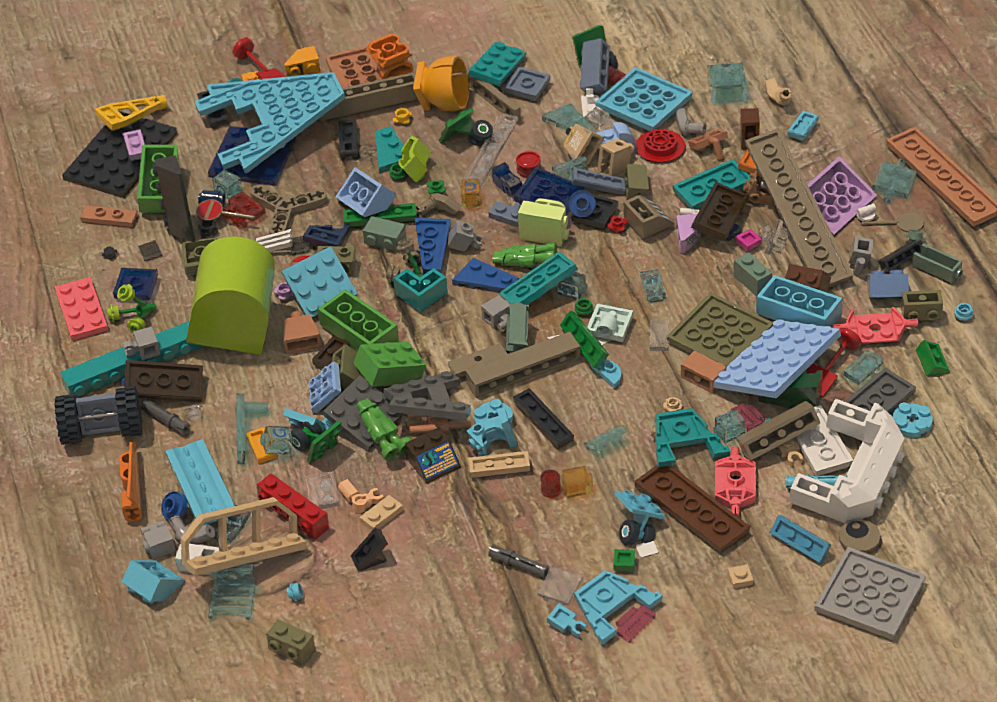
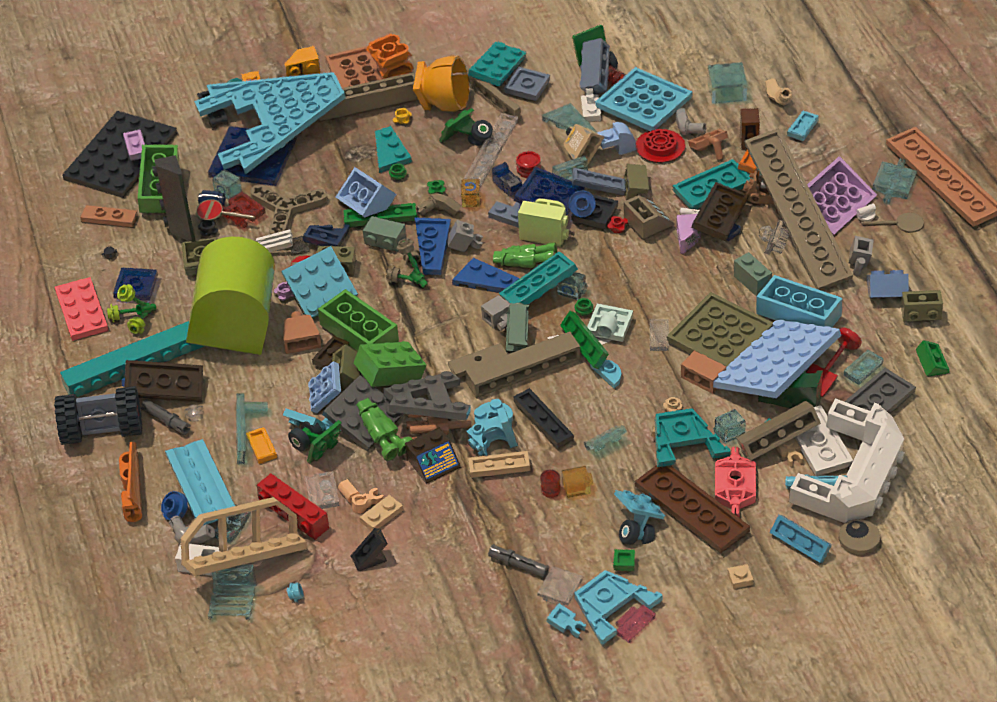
yellow plate [95,95,168,130] -> none
medium azure slope [121,560,185,603] -> none
light grey brick [123,326,160,360] -> none
clear smoke tile [138,240,162,262] -> none
light grey brick [140,521,176,560] -> none
red piece [232,37,286,79] -> none
clear light blue brick [260,426,293,454] -> none
olive brick [266,619,316,665] -> none
black plate [338,119,358,159] -> none
teal brick [393,268,448,312] -> none
lime brick [399,135,432,183] -> none
clear slope [584,106,616,132] -> none
tan torso [597,139,634,177] -> none
white sticker [636,541,658,557] -> none
clear light blue slope [640,269,666,302] -> none
clear pink piece [730,404,765,432] -> none
dark pink plate [736,229,762,252] -> none
reddish brown brick [785,264,831,292] -> none
light grey plate [814,547,926,640] -> none
coral plate [833,307,918,344] -> none
black piece [878,240,921,272] -> none
medium azure plate [893,402,933,438] -> none
sand green plate [904,229,926,242] -> none
sand green window [912,243,963,285] -> none
medium azure plate [954,303,974,321] -> none

